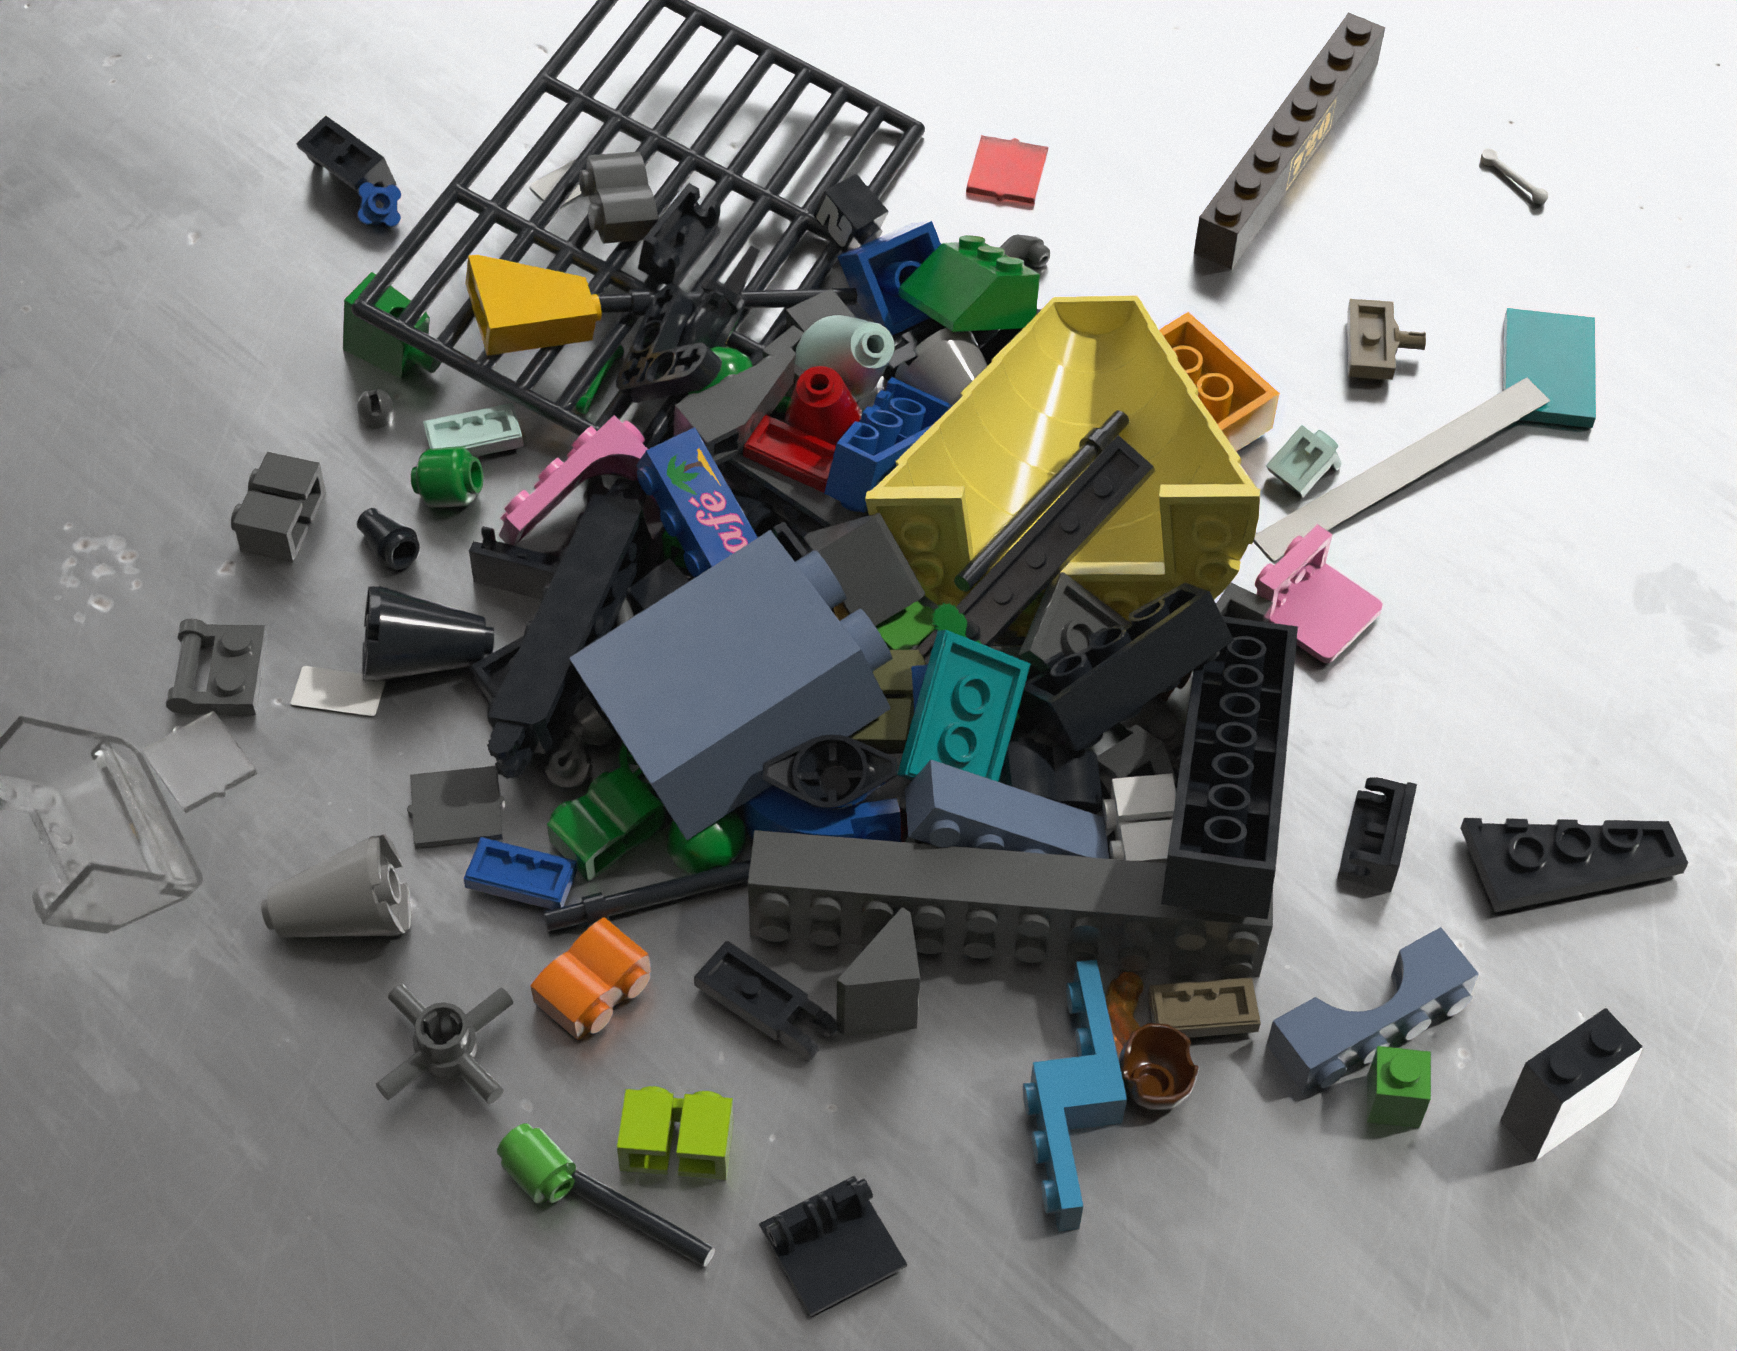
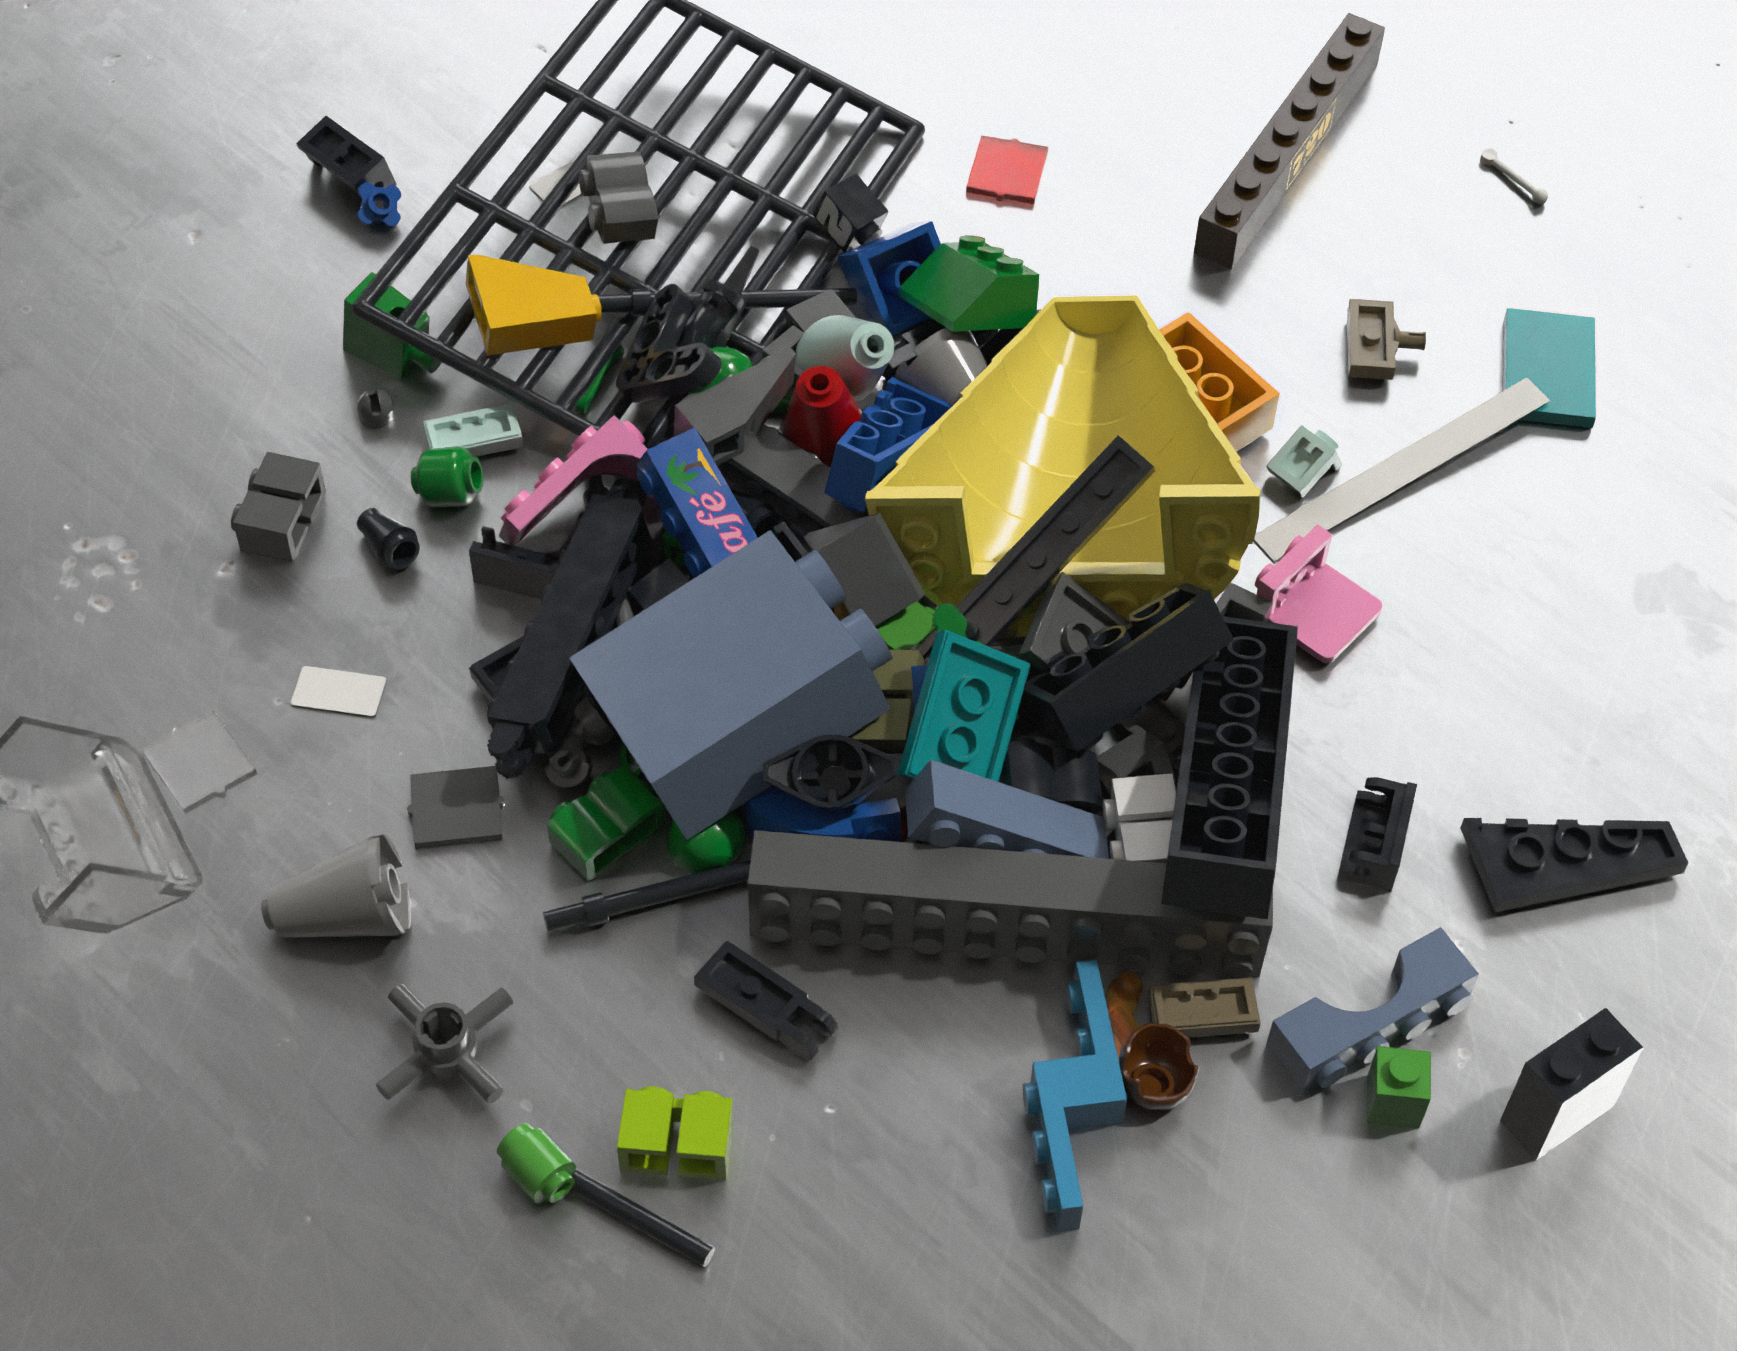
dark grey plate [166,618,268,715] -> none
black cone [362,586,494,682] -> none
blue plate [464,837,578,909] -> none
orange brick [530,917,651,1040] -> none
black hinge [638,183,721,286] -> none
red tile [743,414,836,493] -> none
black hinge [759,1175,907,1316] -> none
dark grey slope [836,907,920,1036] -> none
black bar [954,410,1129,592] -> none
dark grey arm [1000,234,1051,267] -> none

